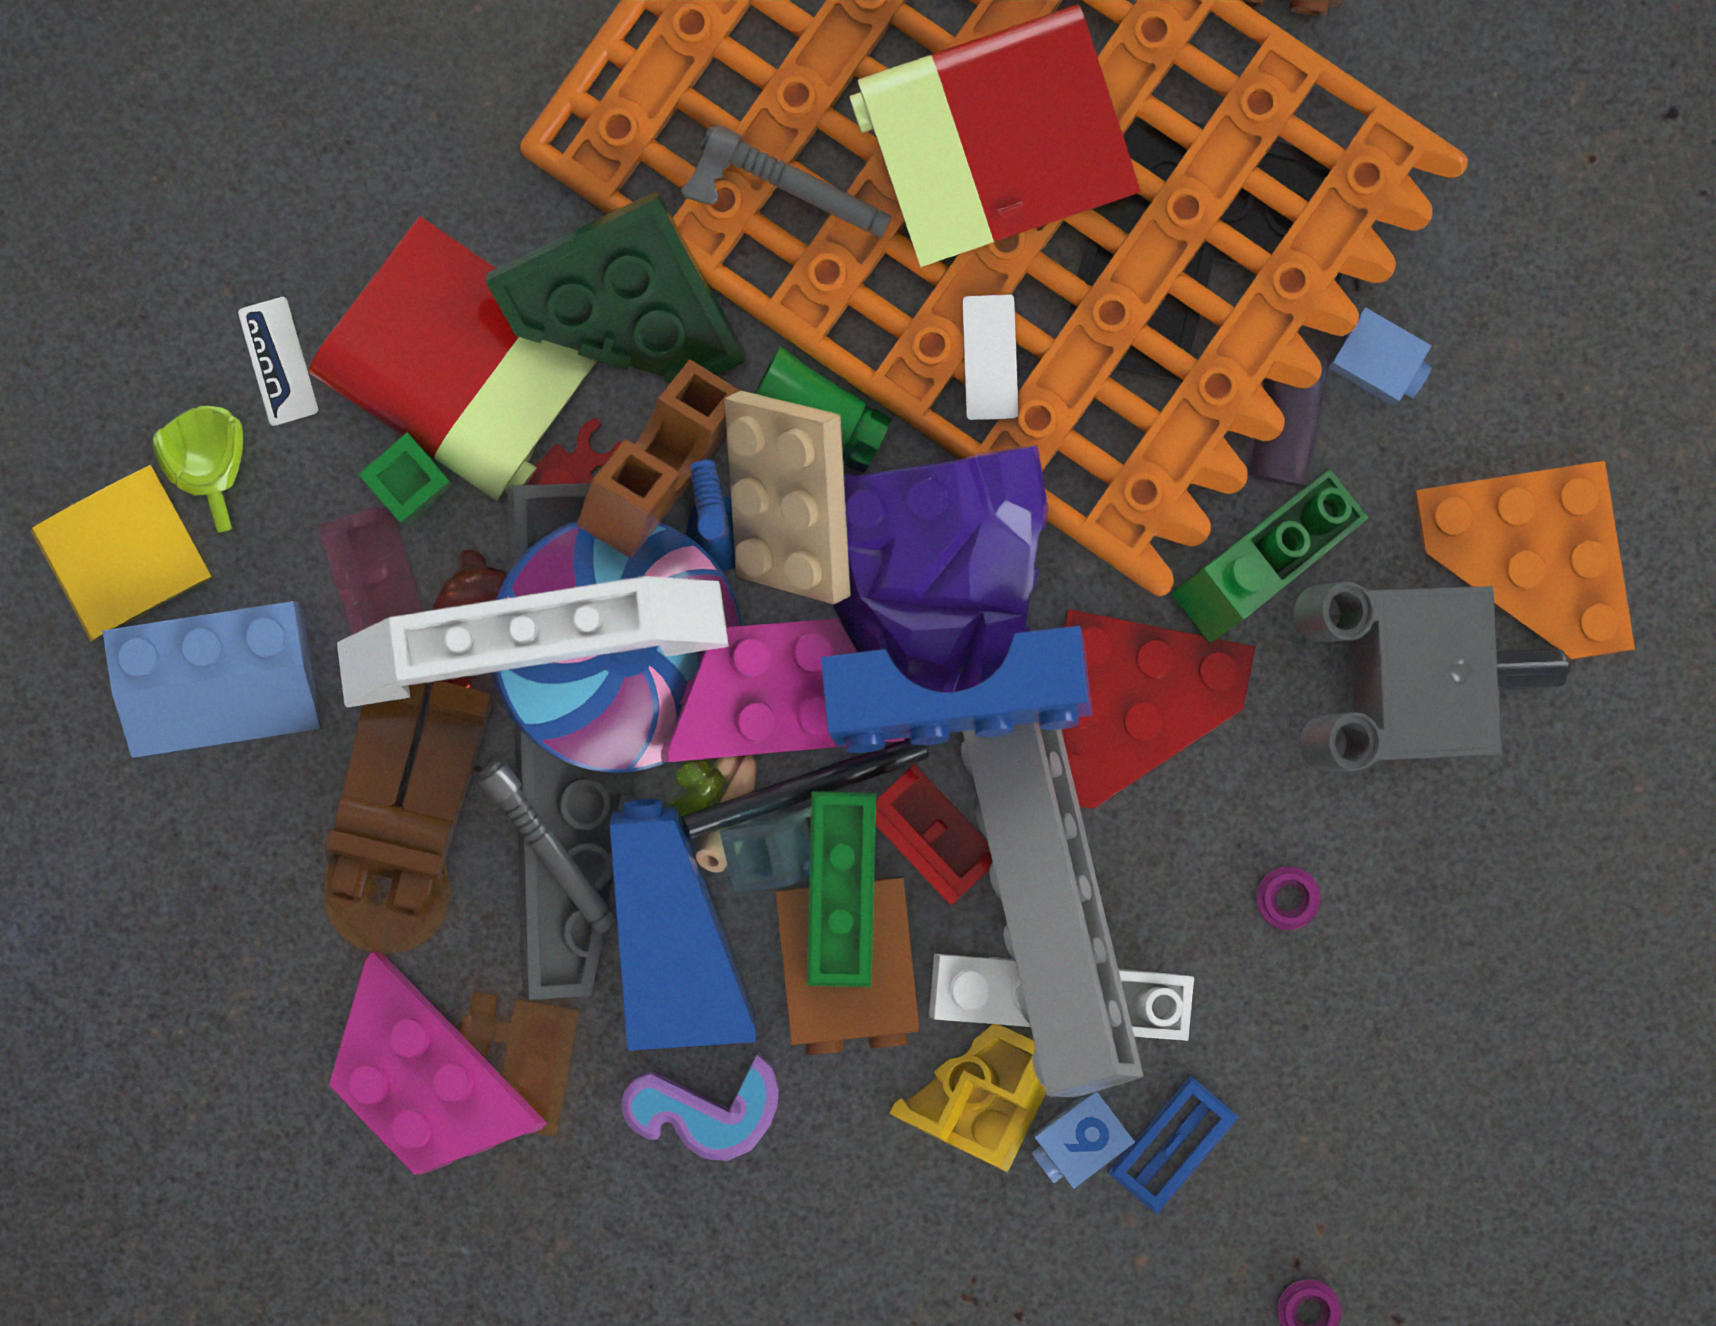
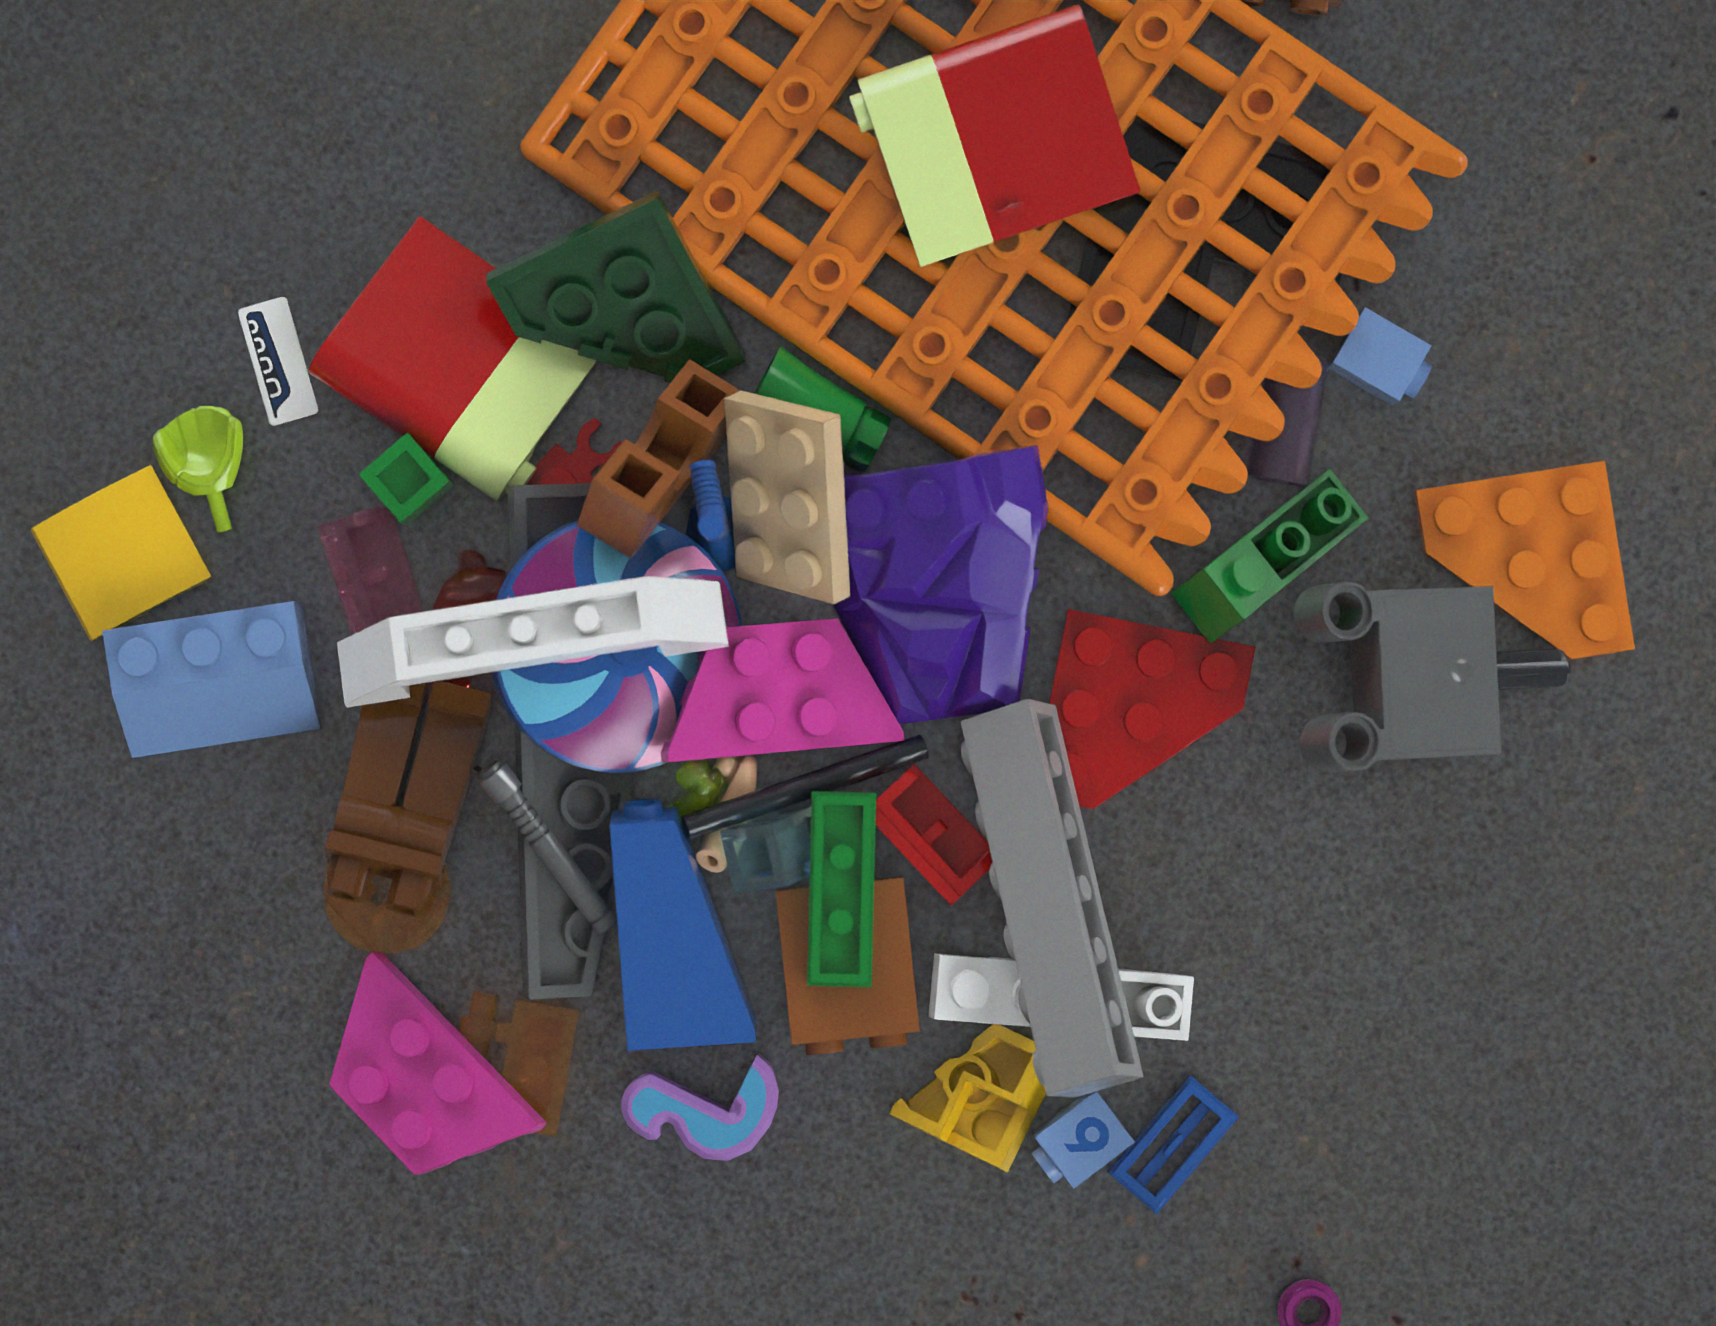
dark grey piece [681,124,892,239] -> none
blue arch [821,626,1093,753] -> none
white sticker [963,295,1018,420] -> none
magenta plate [1256,866,1321,930] -> none

